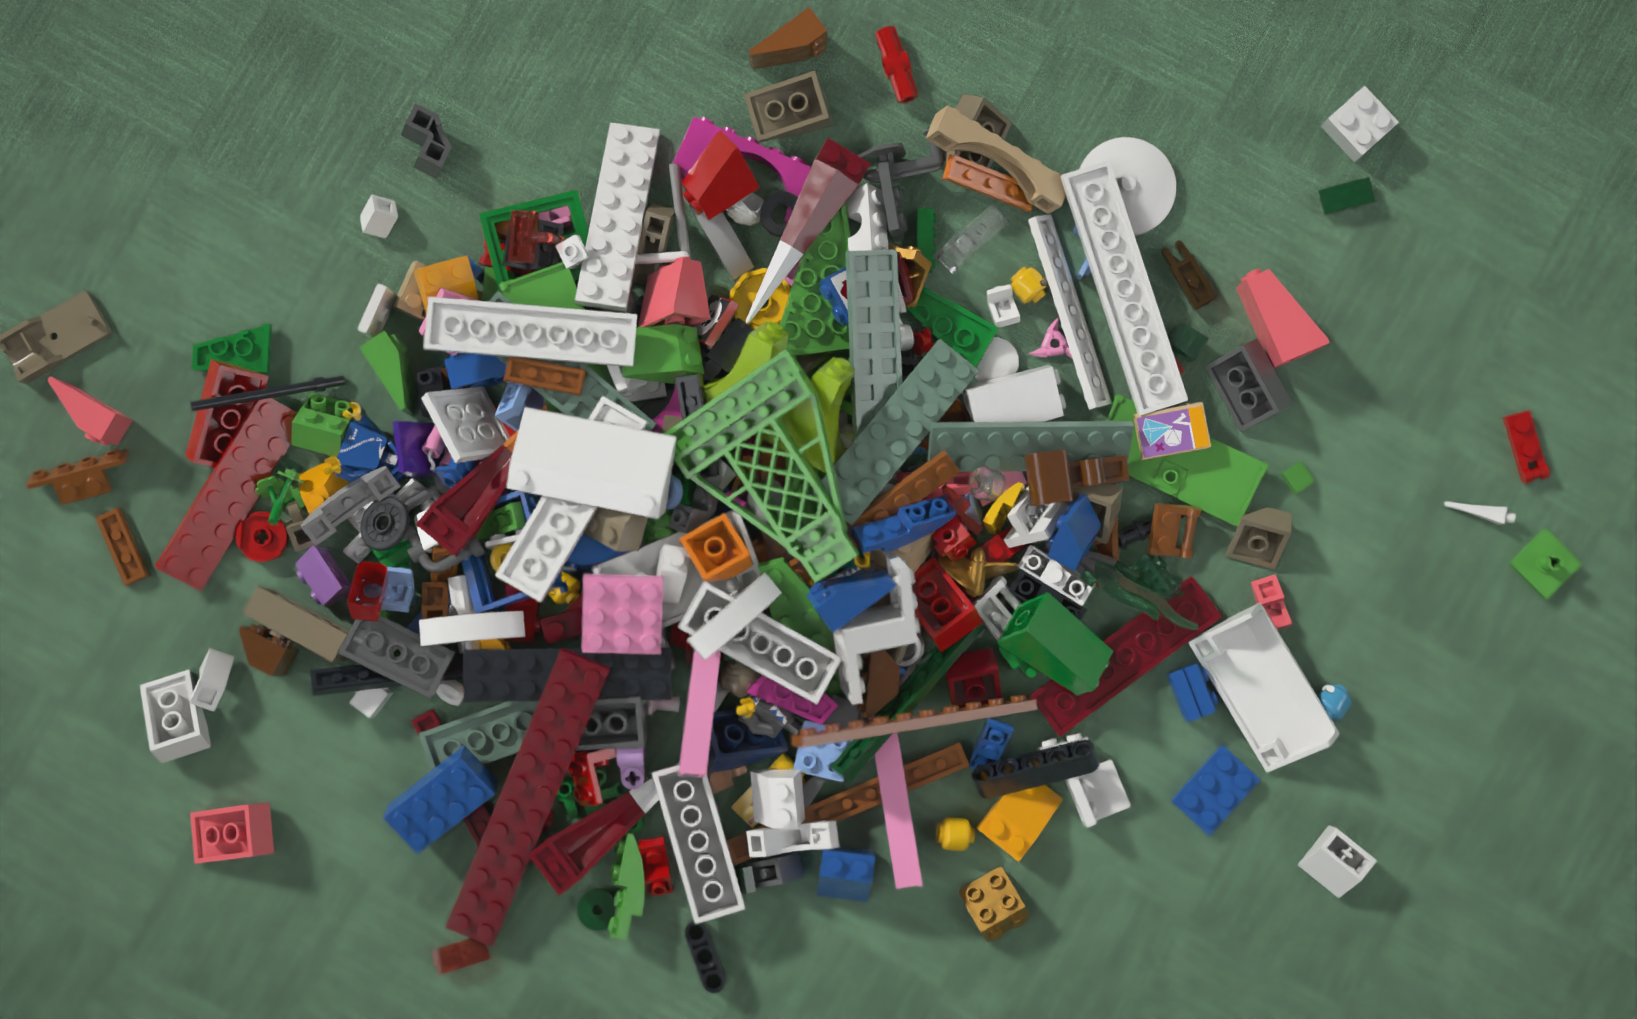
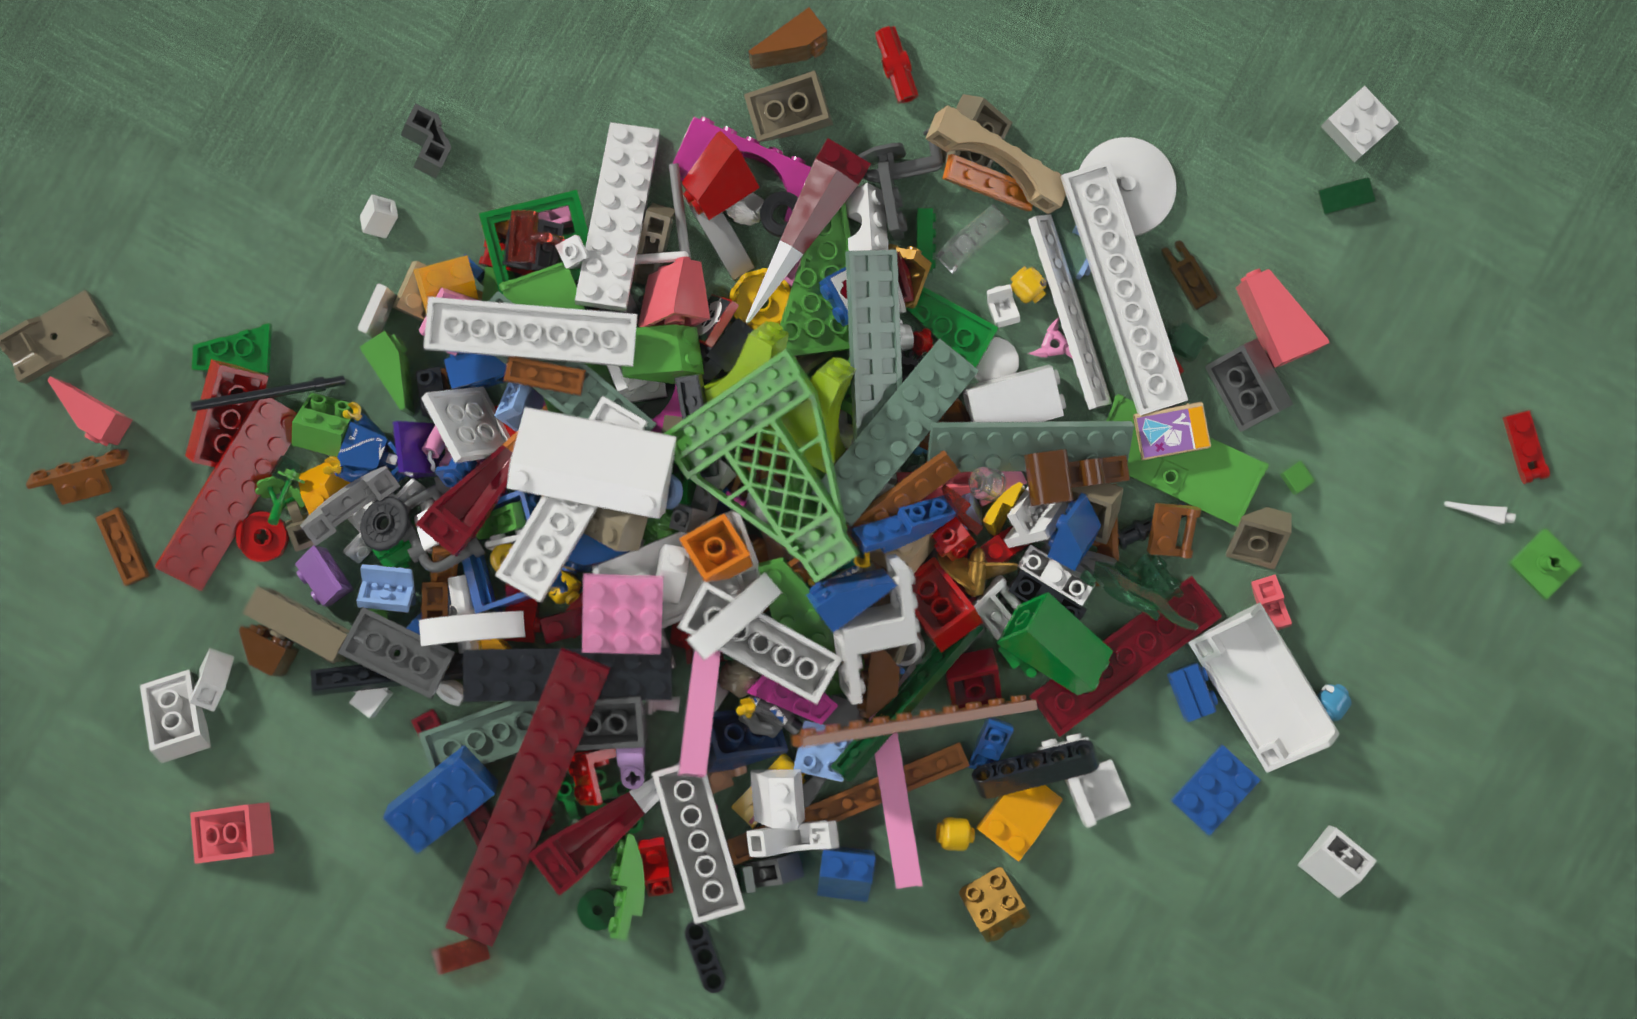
red piece [347,562,388,622] -> none

